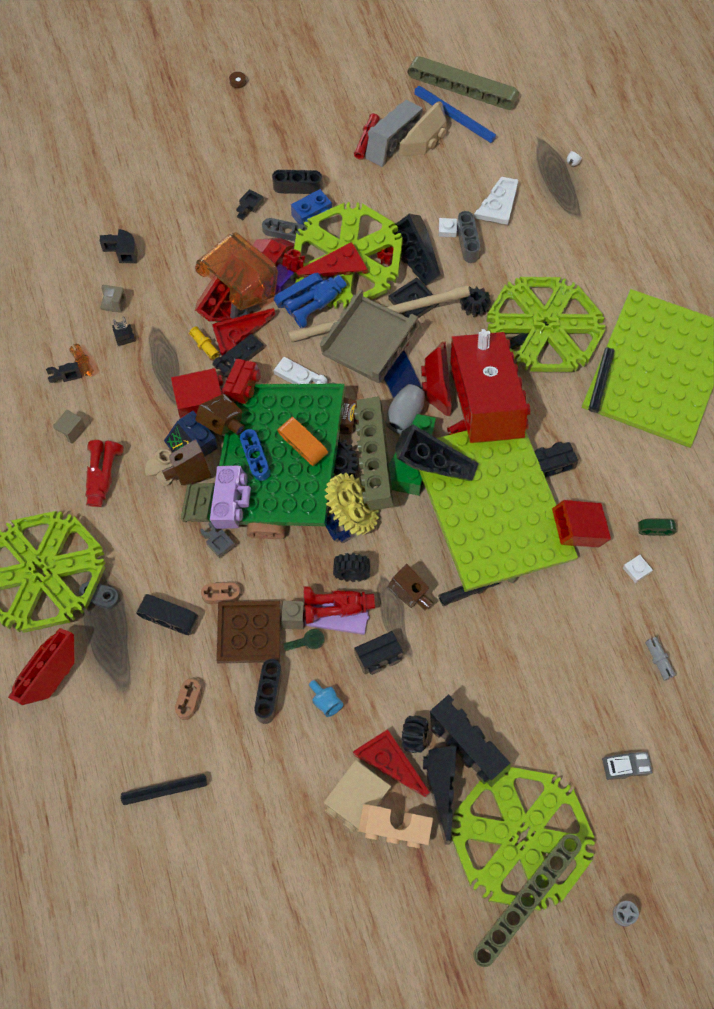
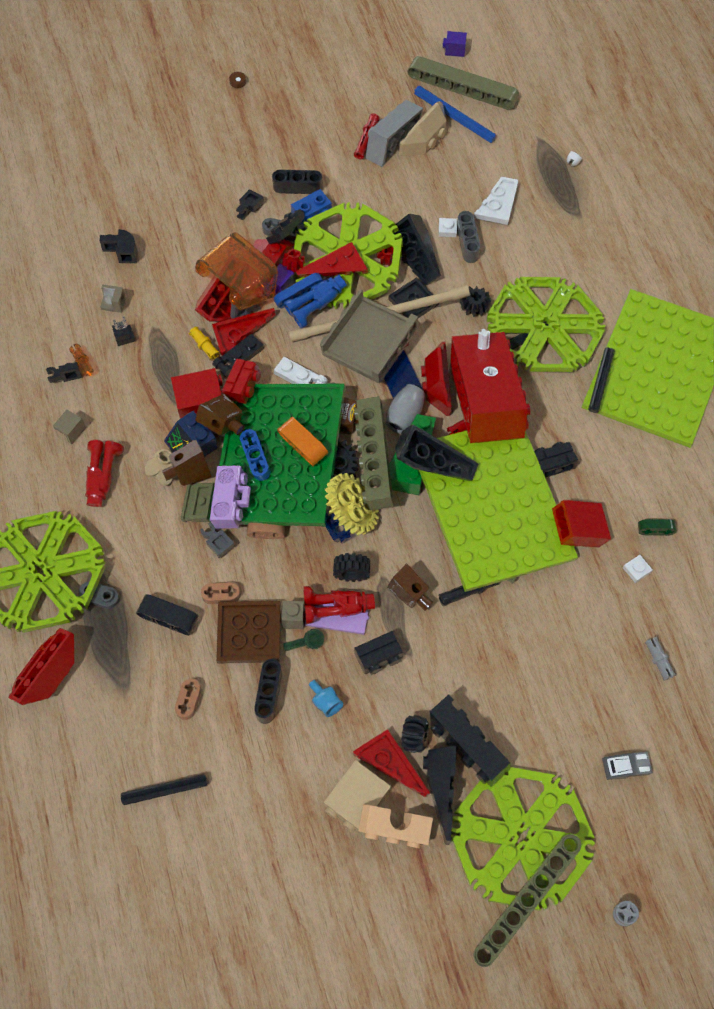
none -> black plate [266,209,304,244]
none -> dark purple brick [442,31,467,57]

